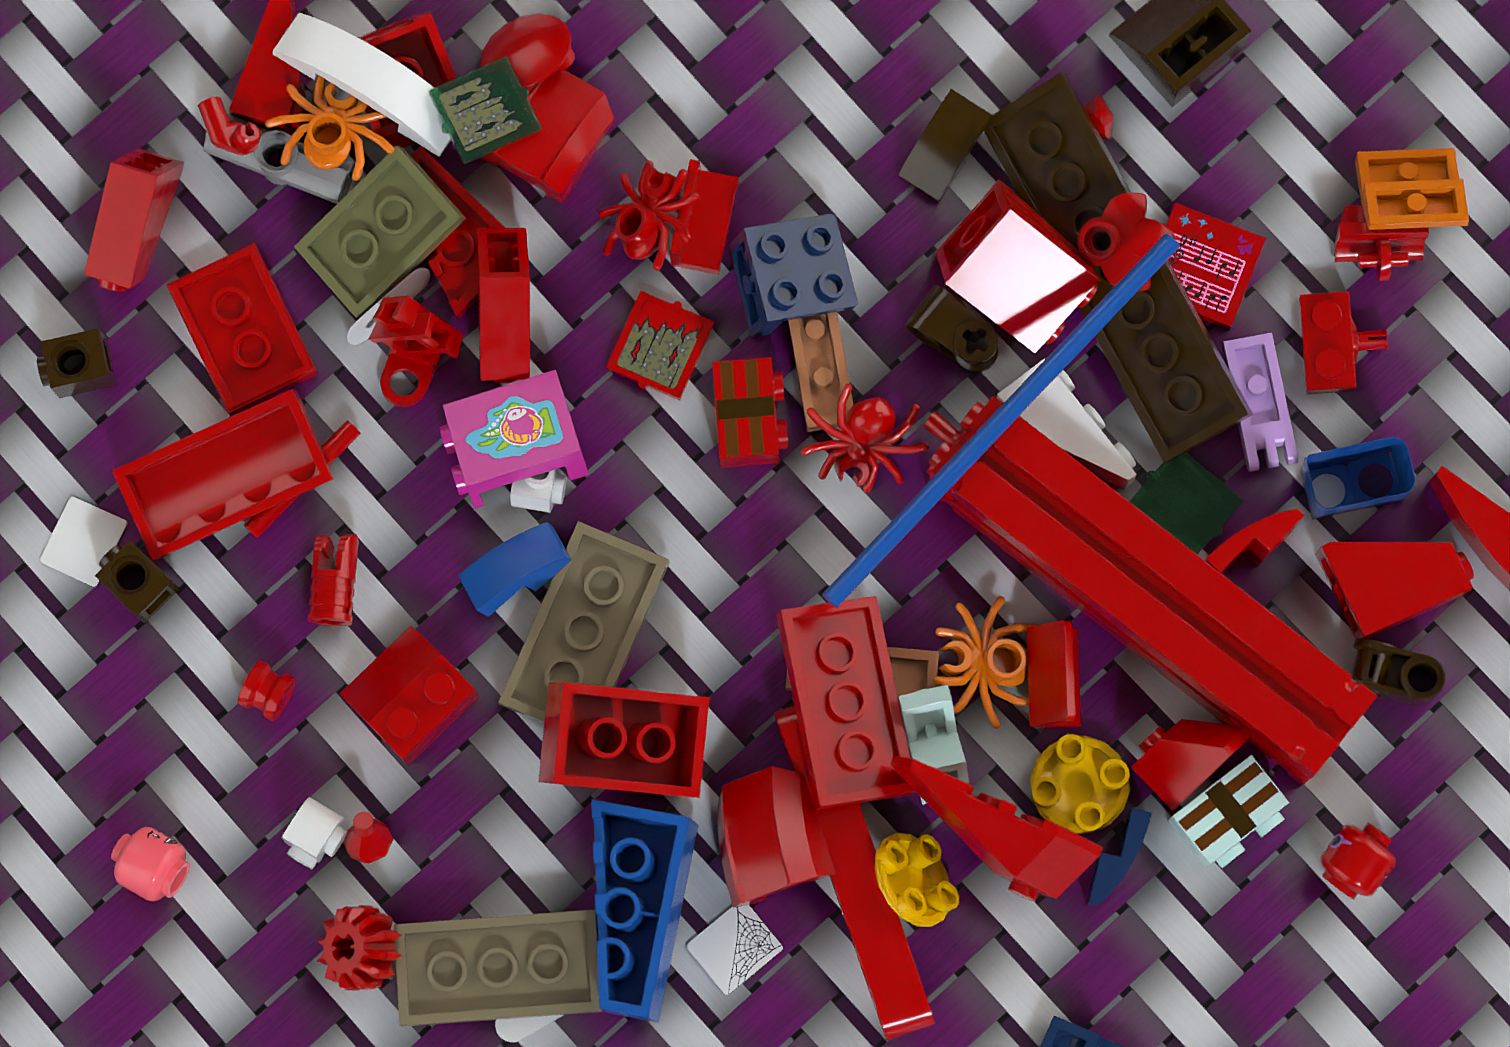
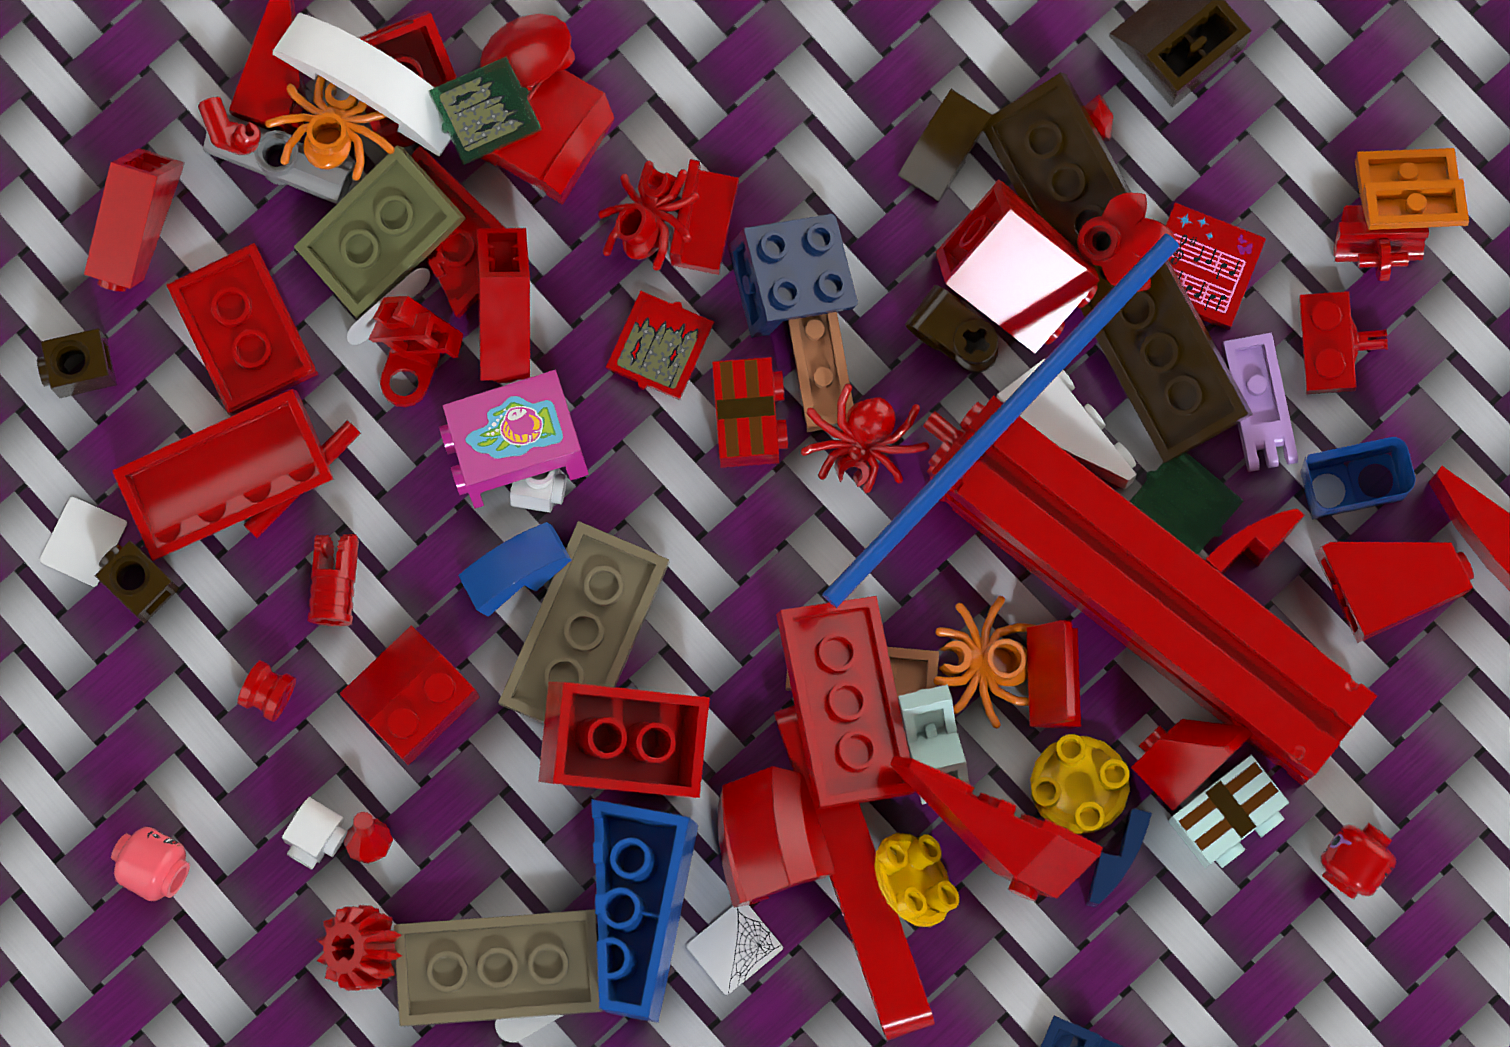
dark brown piece [1351,638,1446,706] -> none

